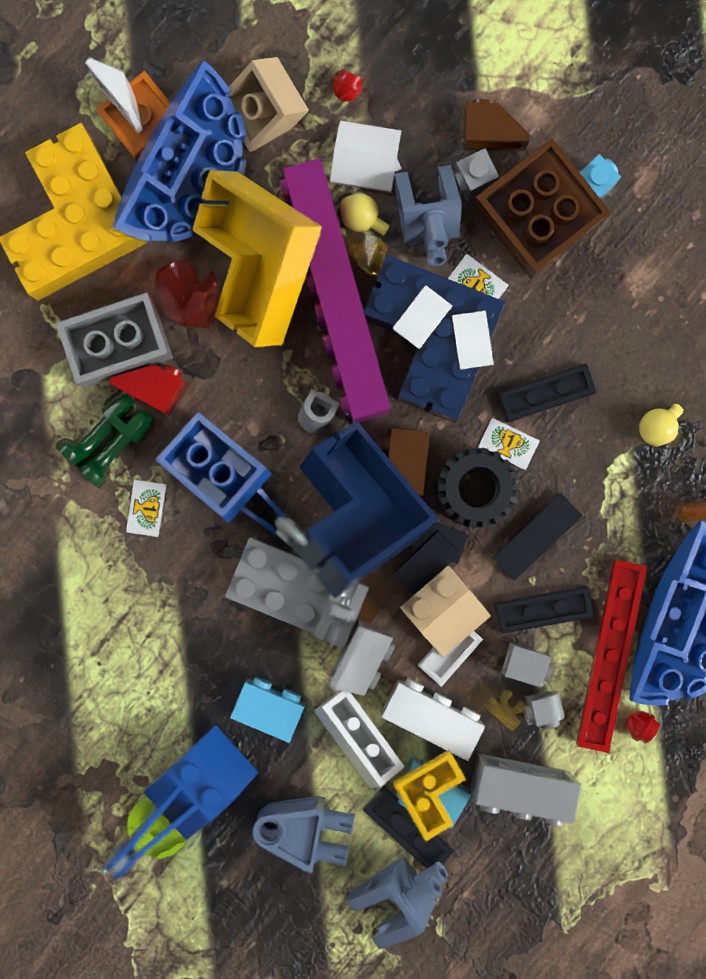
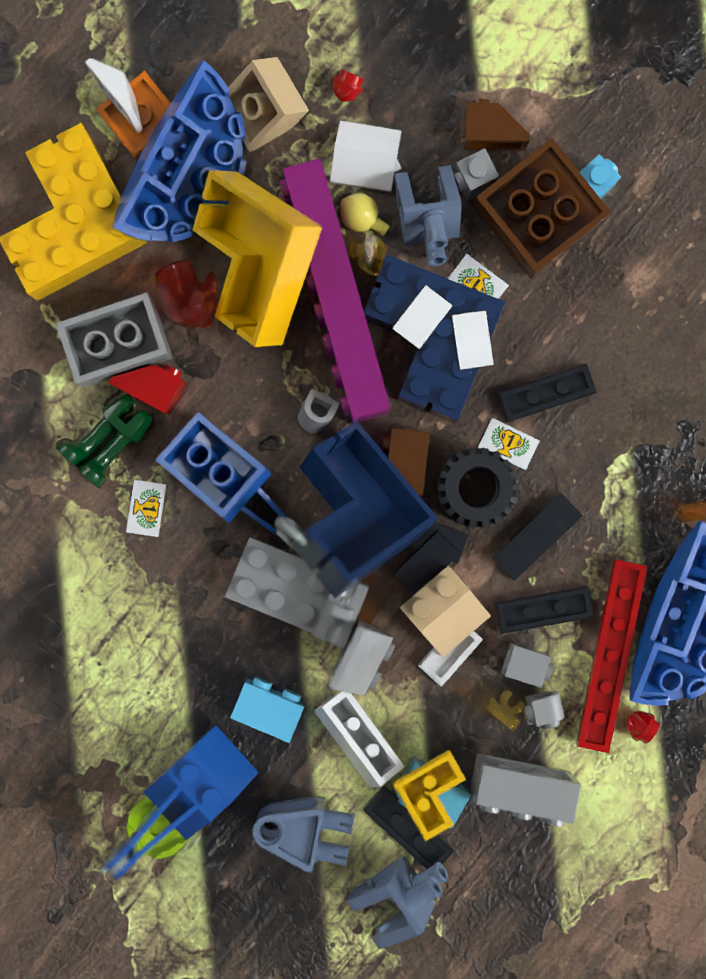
white brick [381,678,485,761] -> none
light yellow piece [639,404,683,447] -> none

